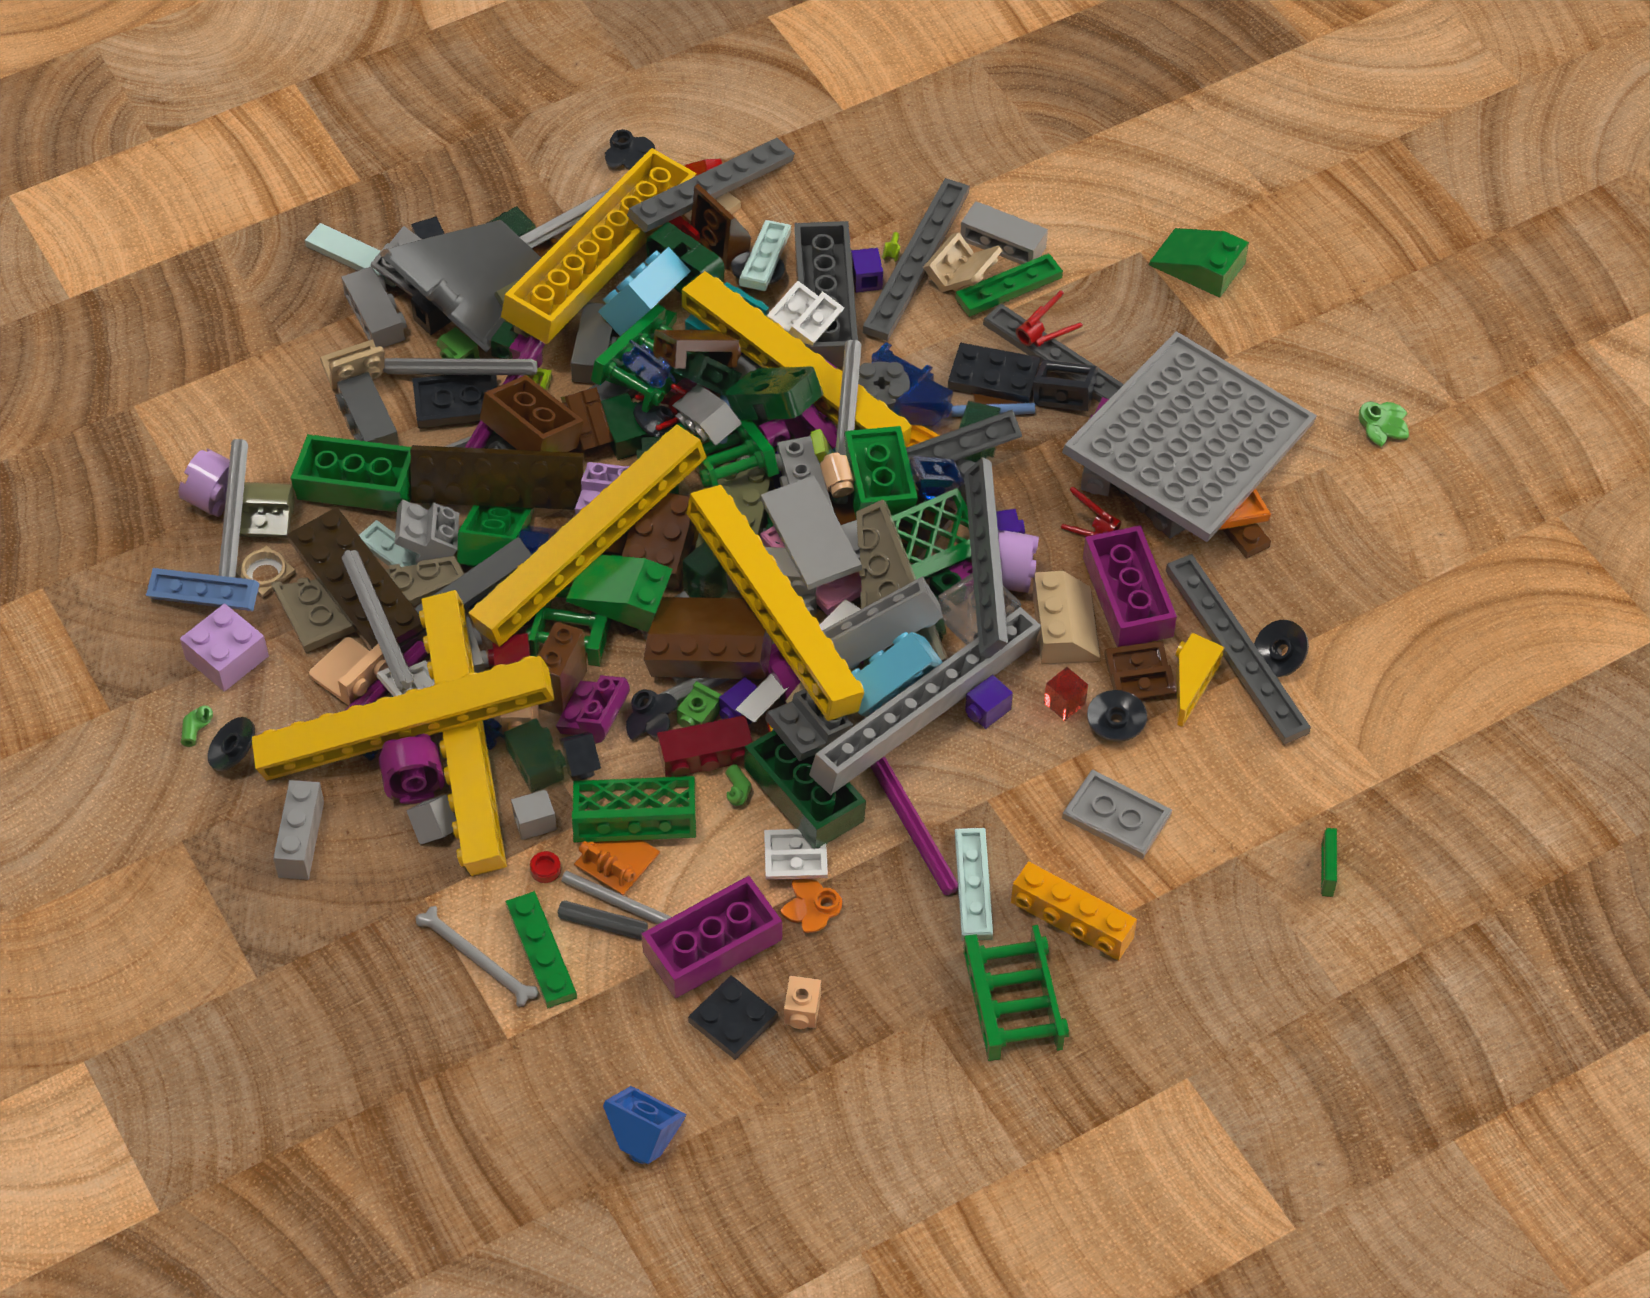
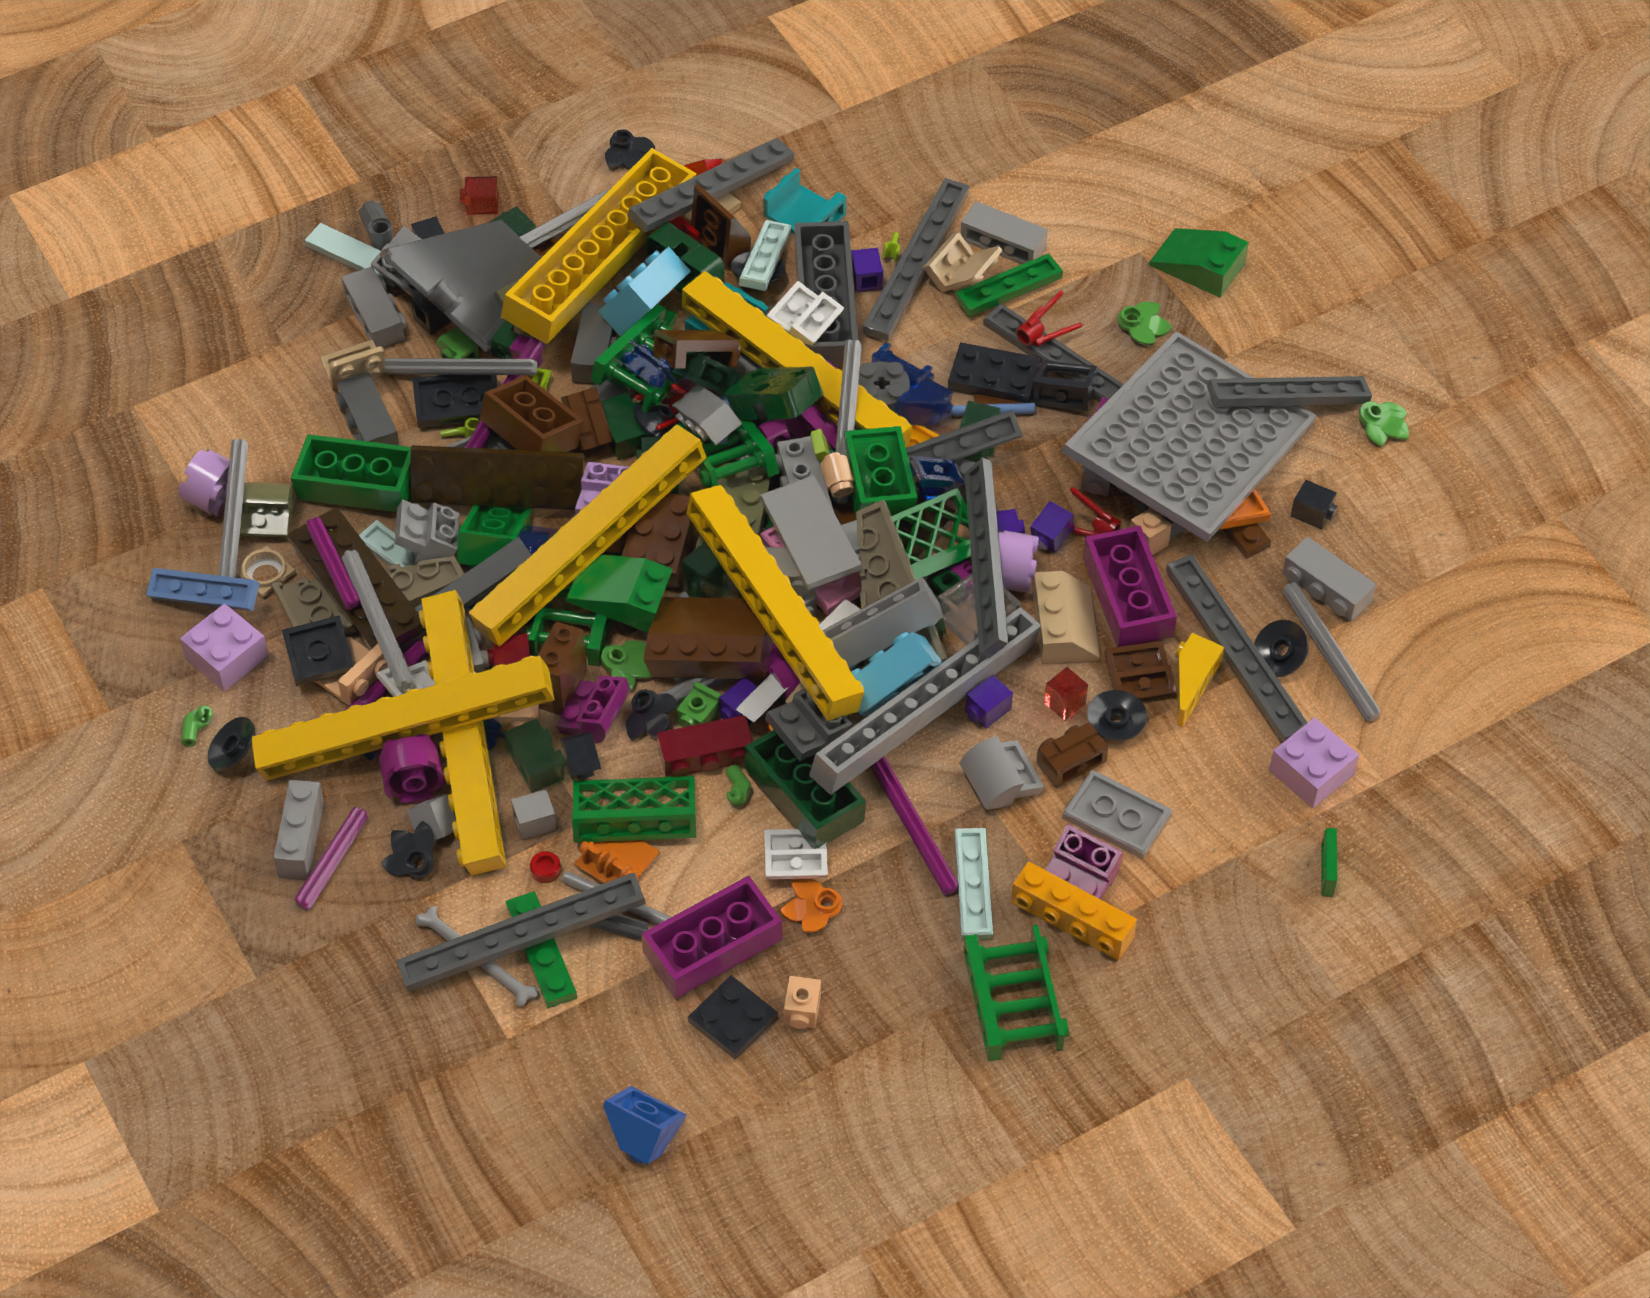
none -> black plate [282,615,353,686]
none -> magenta axle [295,807,368,910]
none -> magenta axle [306,517,361,610]
none -> dark grey piece [358,200,394,251]
none -> black plate [381,821,436,879]
none -> dark grey plate [397,873,646,992]
none -> lime hand [440,418,480,438]
none -> clear red brick [460,176,499,215]
none -> bright green plate [601,640,653,691]
none -> teal panel [762,167,847,235]
none -> light grey brick [959,736,1044,810]
none -> dark purple brick [1030,501,1075,553]
none -> reddish brown brick [1036,722,1108,788]
none -> brick [1046,824,1123,900]
none -> bright green plate [1118,301,1172,345]
none -> light nougat brick [1130,508,1172,555]
none -> dark grey plate [1207,376,1372,407]
none -> lavender brick [1269,717,1359,808]
none -> light grey brick [1282,537,1376,622]
none -> light grey axle [1283,582,1381,722]
none -> black brick [1291,480,1338,530]

